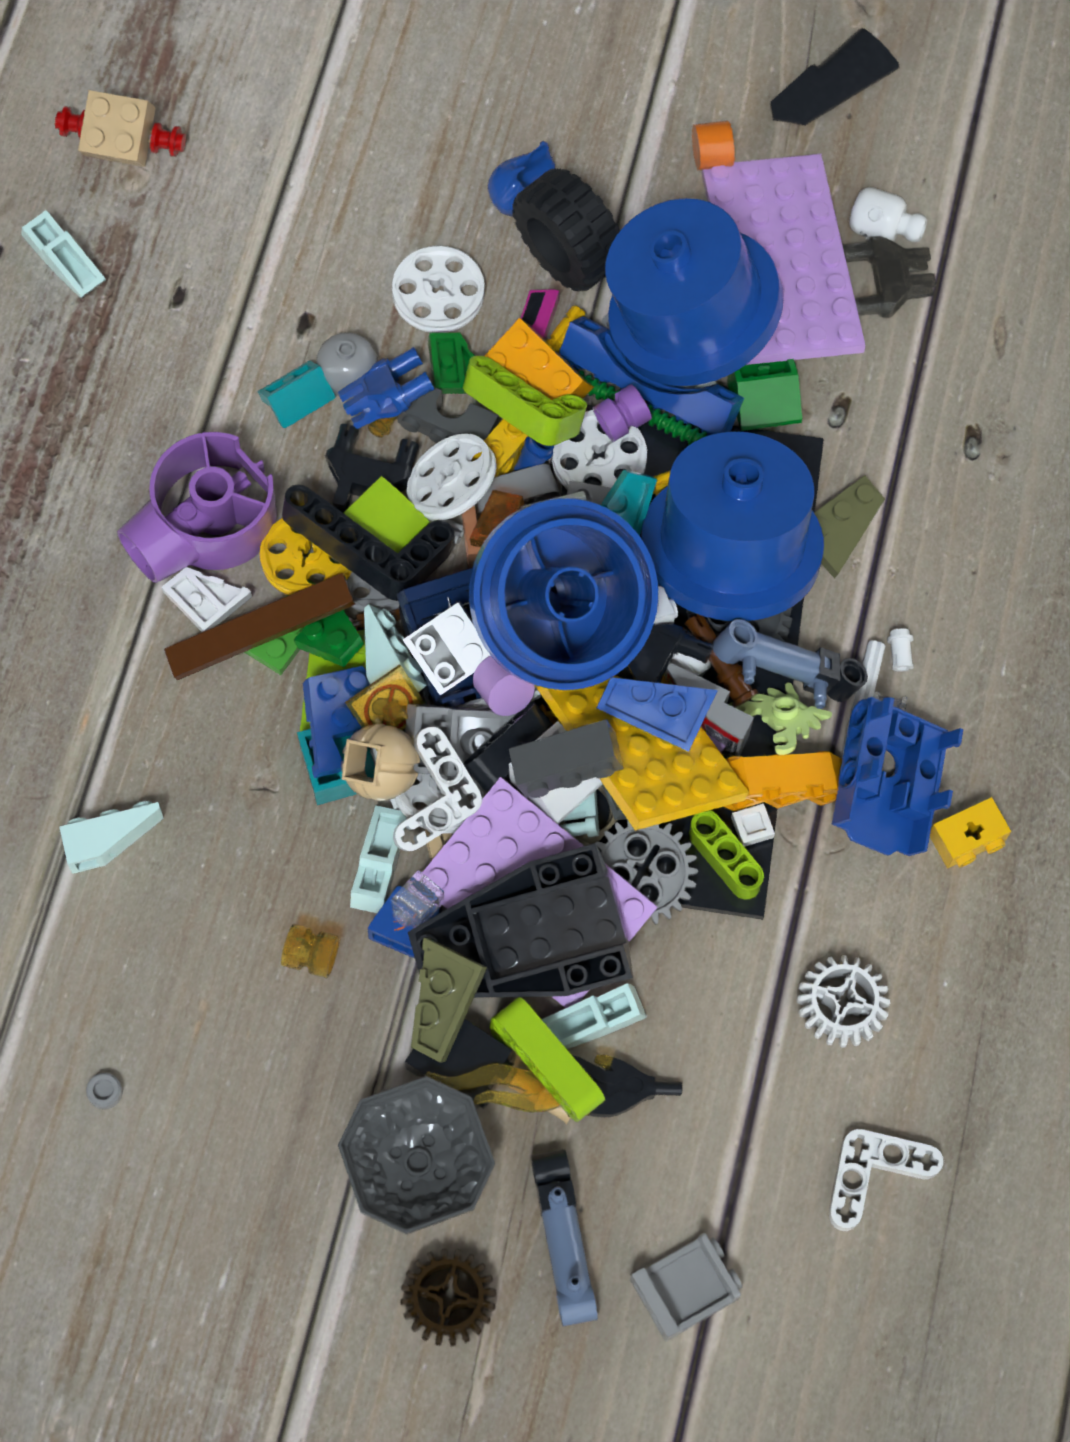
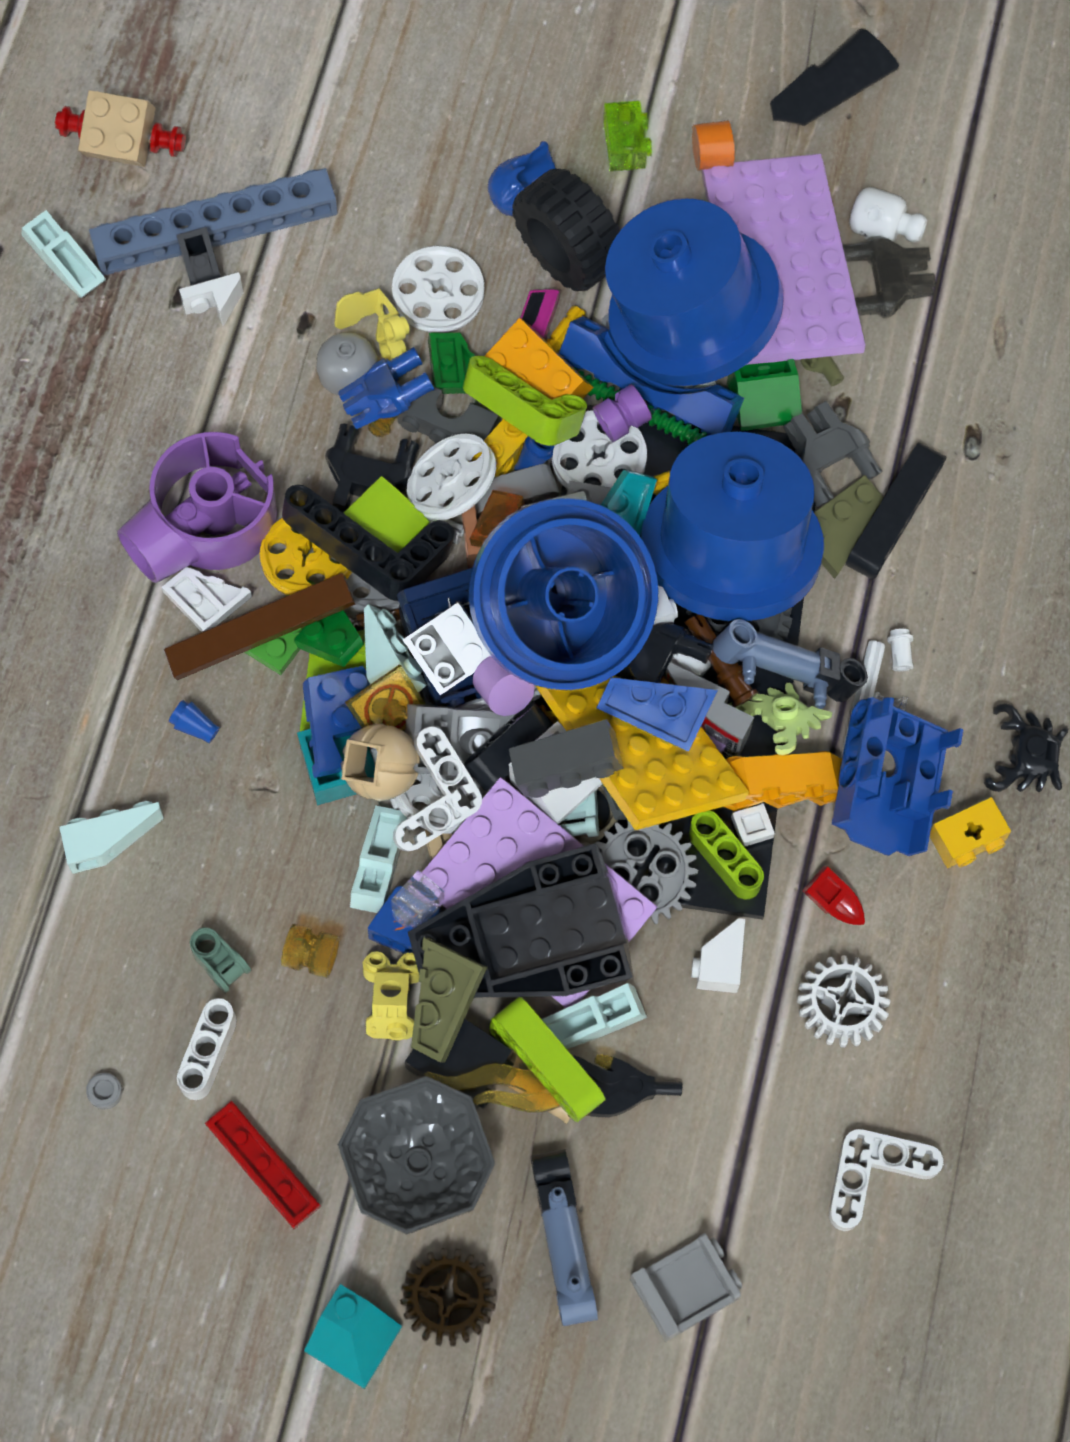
teal panel [257,360,335,428] -> none
none -> sand blue brick [89,168,338,276]
none -> blue cone [169,700,220,744]
none -> black slope [176,226,221,286]
none -> white beam [176,998,237,1100]
none -> white slope [179,272,243,326]
none -> sand green piece [190,928,252,993]
none -> red tile [205,1101,321,1230]
none -> teal slope [304,1284,402,1389]
none -> light yellow piece [334,288,410,360]
none -> light yellow piece [363,951,419,1040]
none -> clear neon green brick [603,100,652,171]
none -> white slope [691,918,745,993]
none -> dark grey connector [783,401,883,508]
none -> olive arm [800,356,844,386]
none -> red plate [802,866,865,925]
none -> black beam [845,442,947,580]
none -> black animal [984,703,1069,792]

